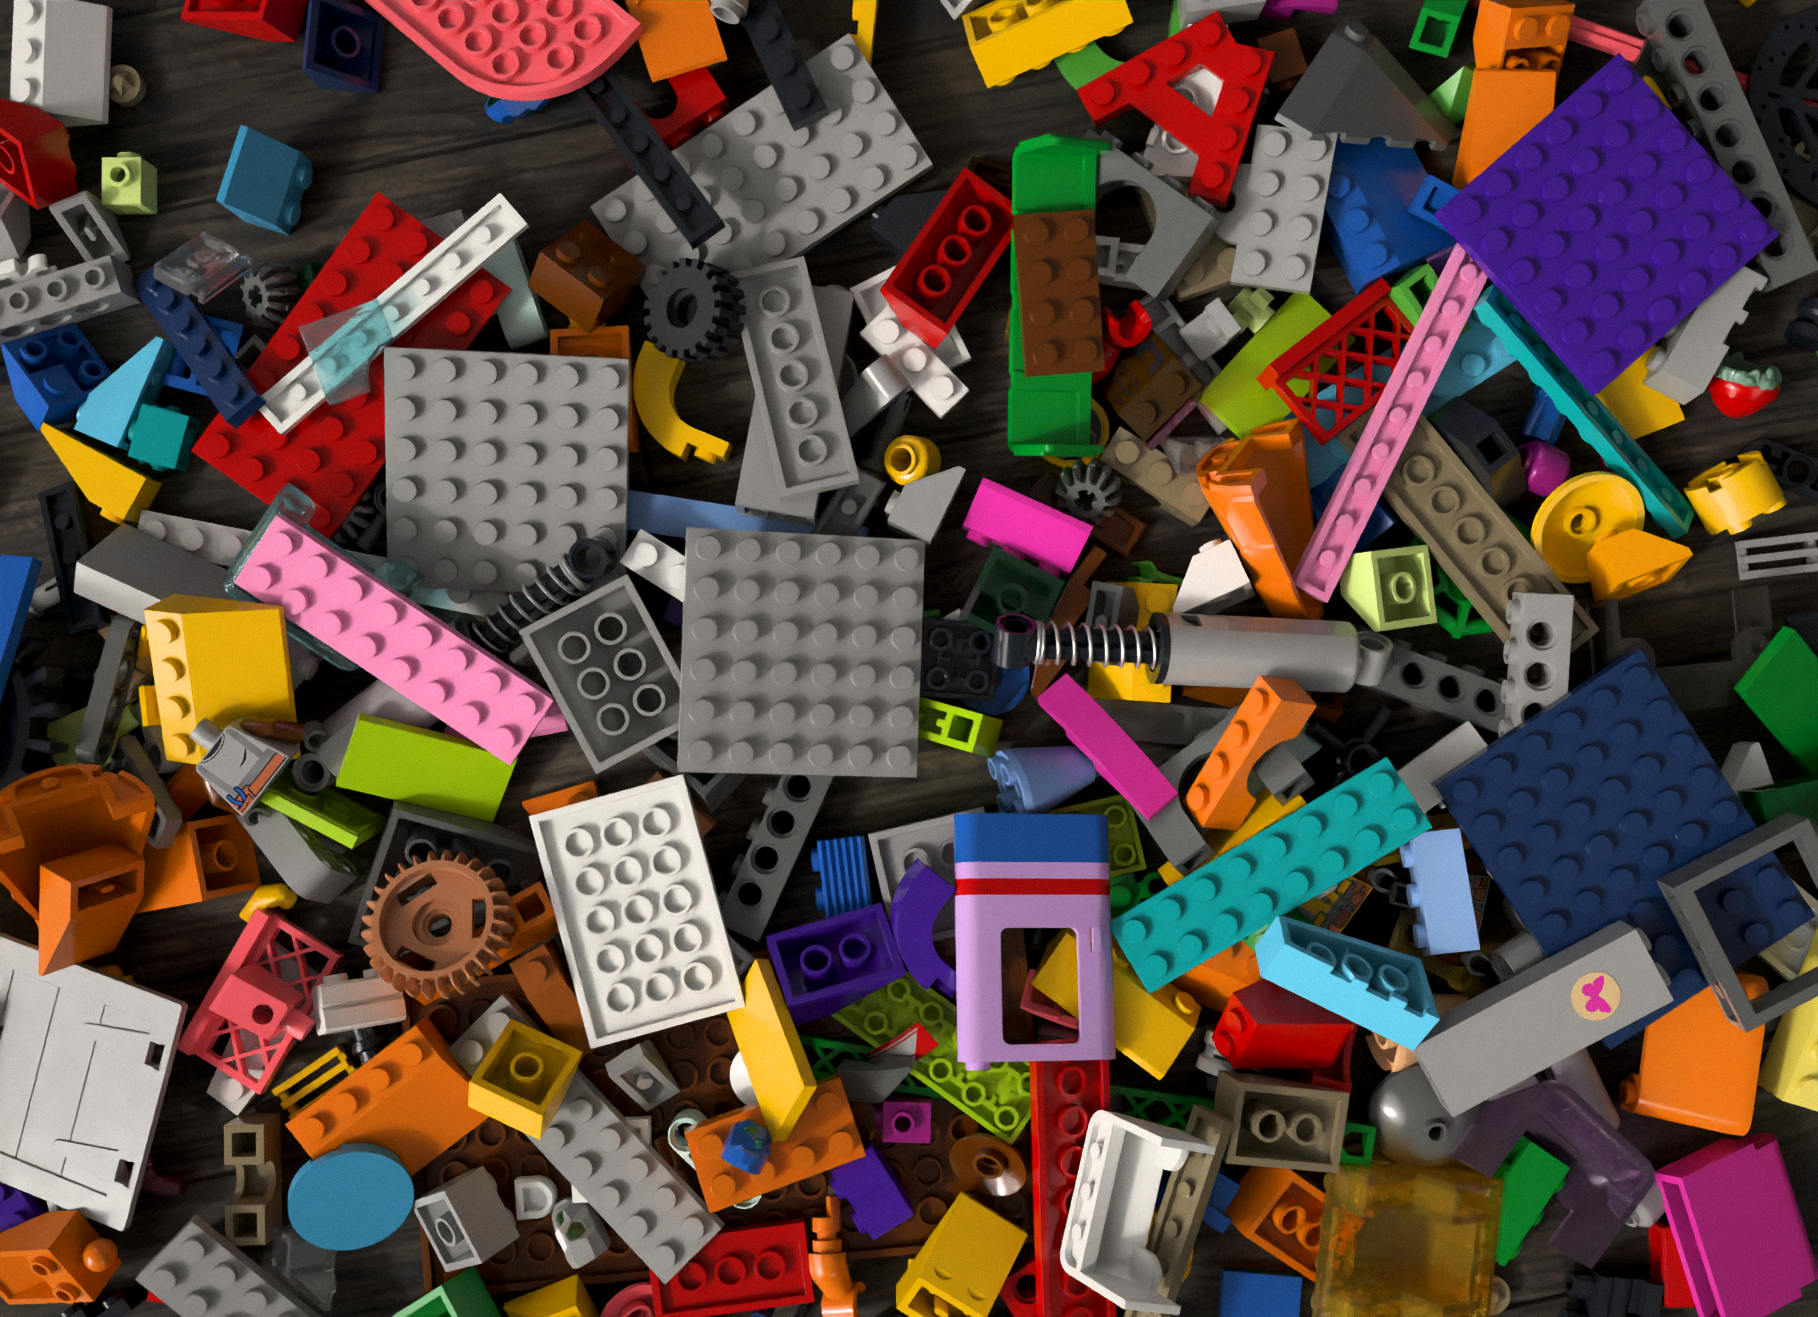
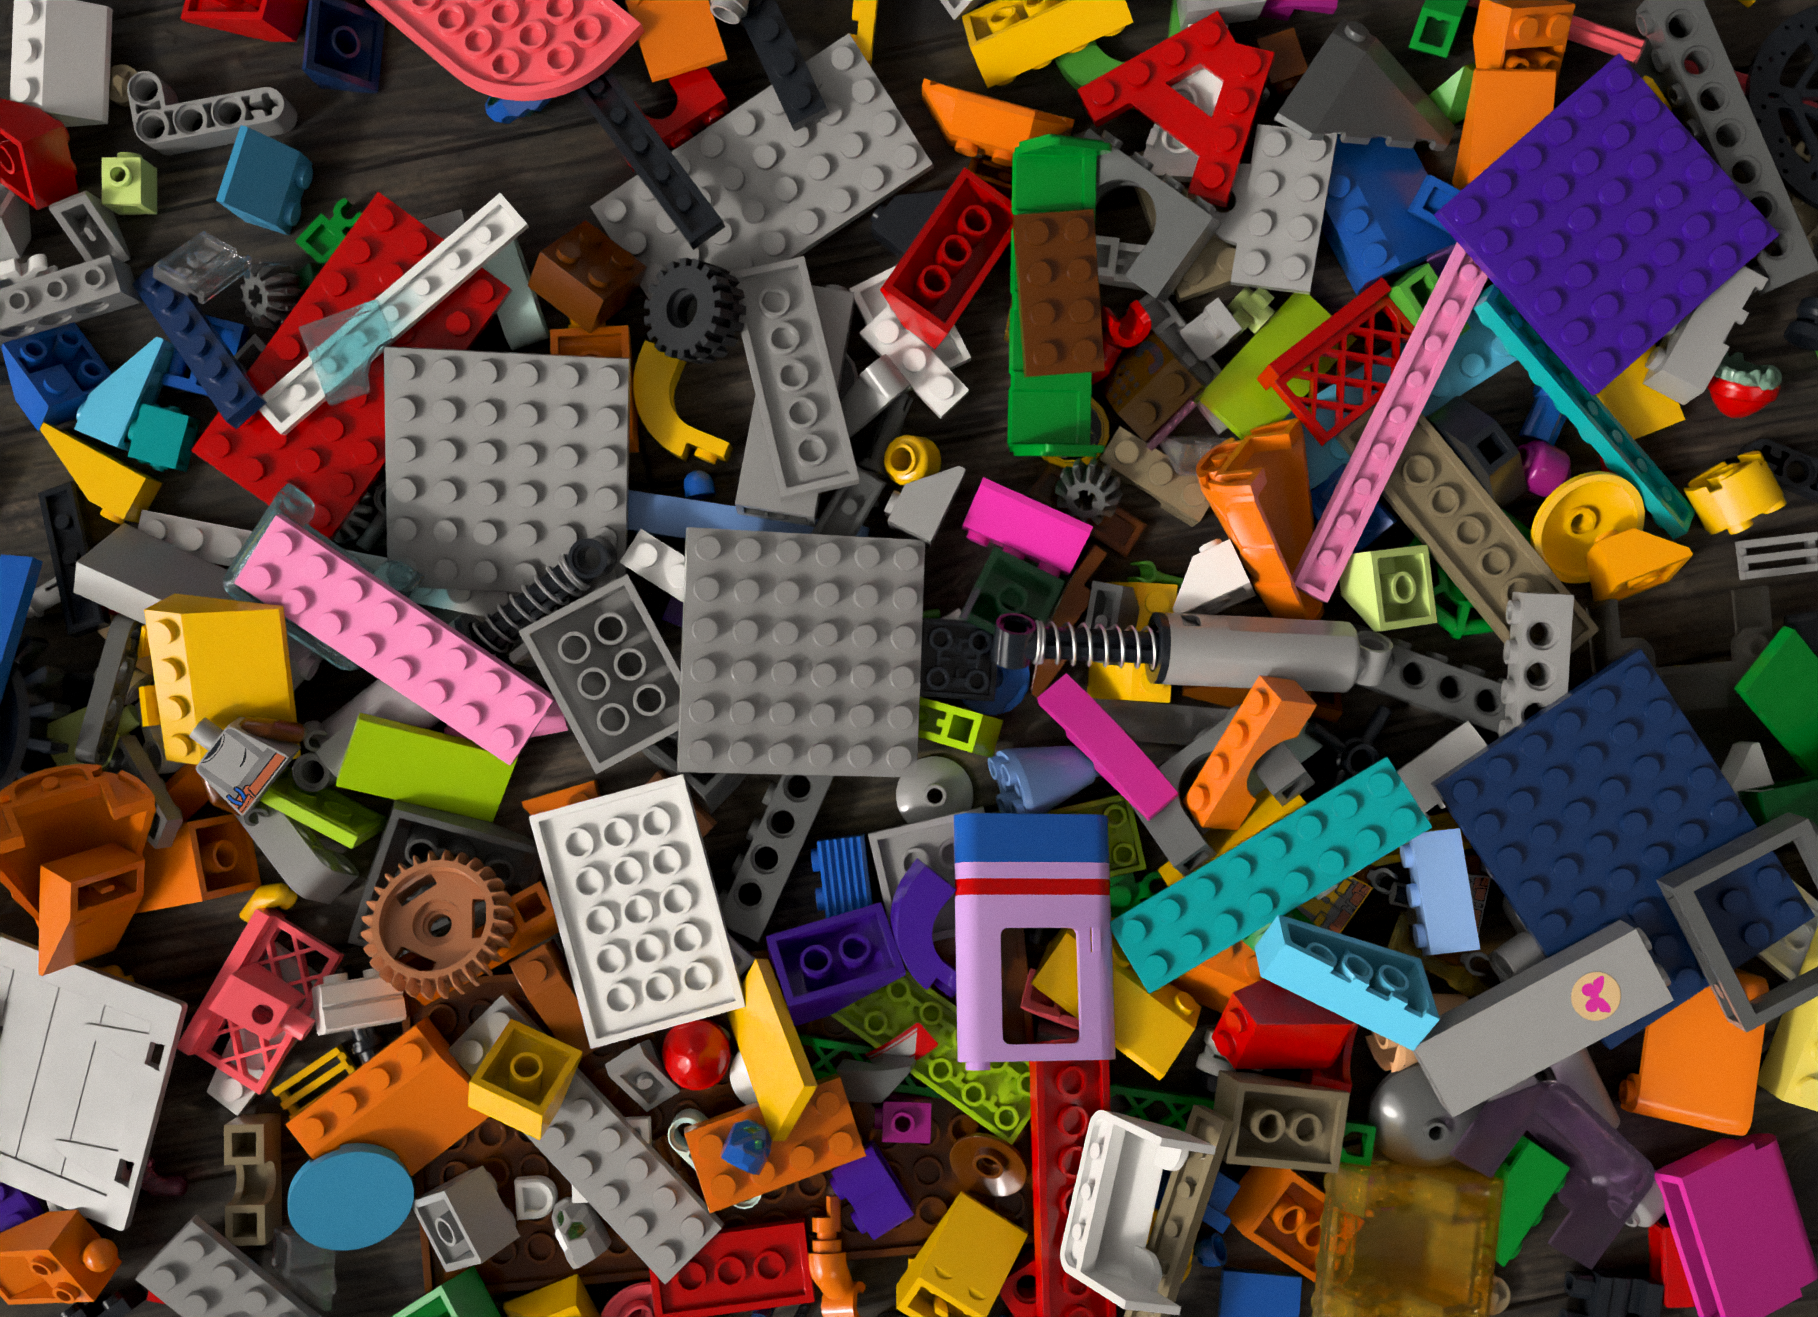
none -> light grey beam [127,71,297,155]
none -> green plate [295,198,362,267]
none -> red hair [662,1018,734,1091]
none -> blue hinge [683,470,716,500]
none -> light grey dish [896,756,973,824]
none -> orange wedge [922,78,1075,167]
none -> blue hinge [1194,1233,1227,1267]

